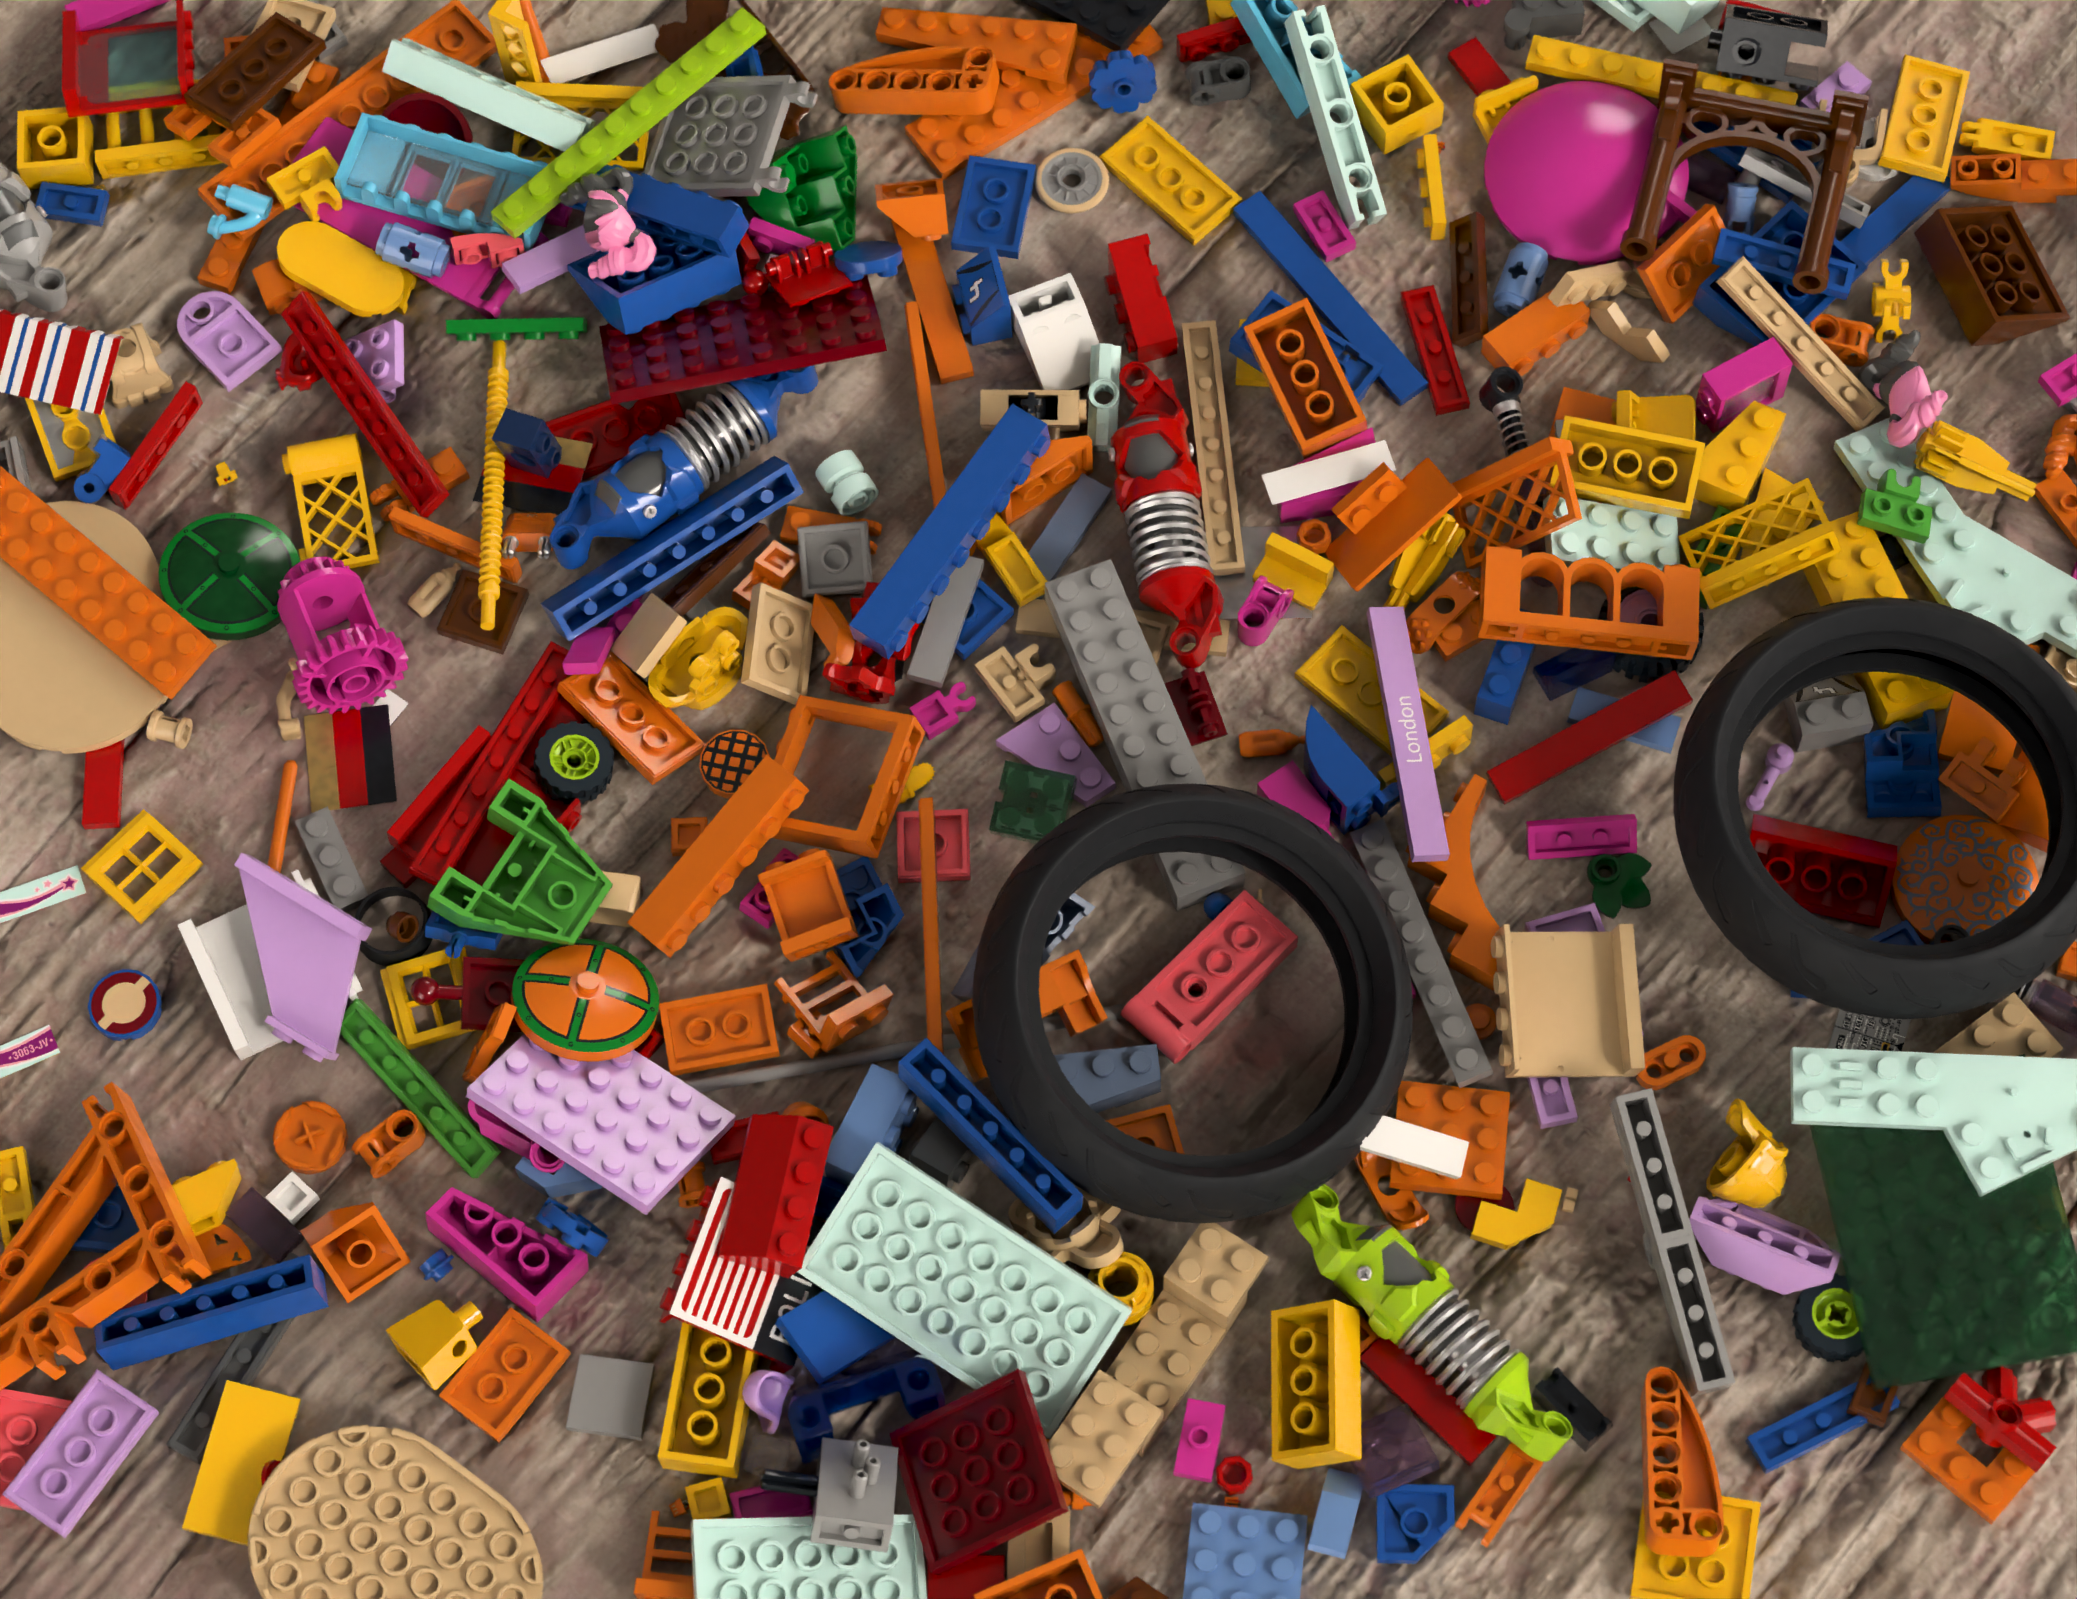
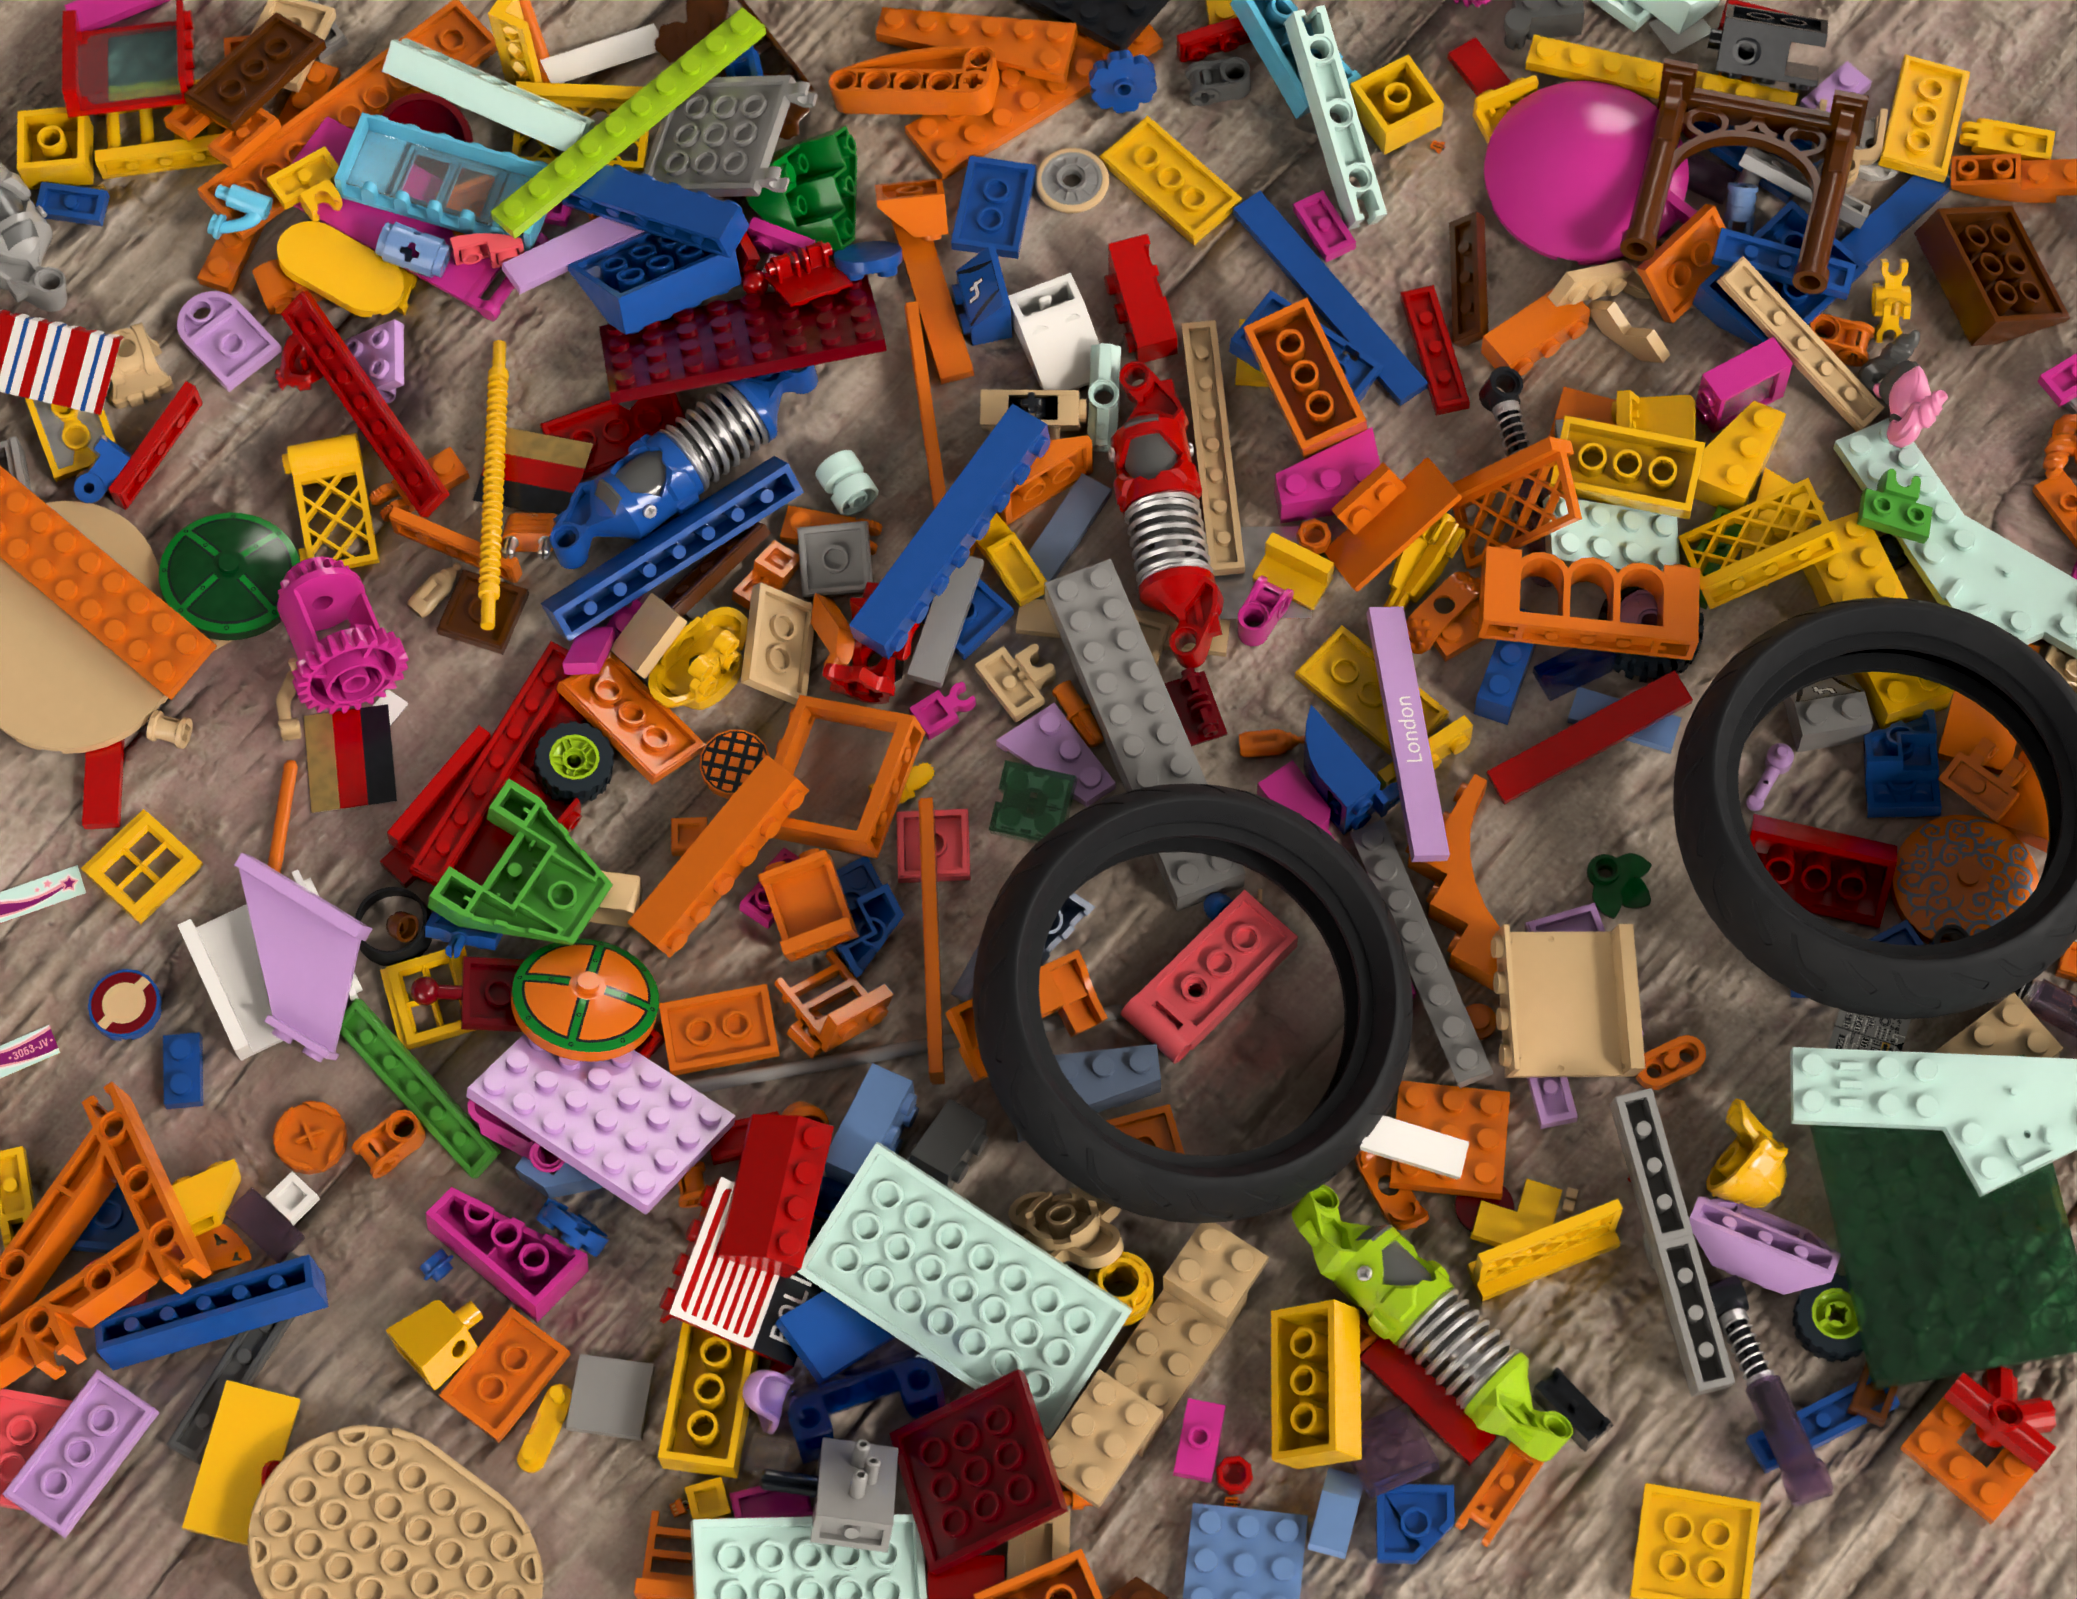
yellow piece [215,461,238,486] -> none
light grey plate [295,806,368,912] -> none
orange slope [300,1202,411,1303] -> none
green plate [446,317,588,341] -> none
orange tile [462,1002,517,1084] -> none
dark blue brick [492,408,562,478] -> none
hair [558,167,657,279] -> none
blue brick [898,1038,1084,1234] -> none
white sticker [1262,440,1396,505] -> none
yellow plate [1416,134,1446,240] -> none
medium blue piece [1493,242,1549,317] -> none
dark pink plate [1526,814,1637,860] -> none
orange beam [1640,1366,1724,1557] -> none
yellow piece [1914,420,2037,502] -> none
none -> blue plate [163,1032,203,1109]
none -> yellow piece [517,1384,572,1473]
none -> yellow fence [1467,1199,1623,1302]
none -> clear purple piece [1708,1275,1833,1508]

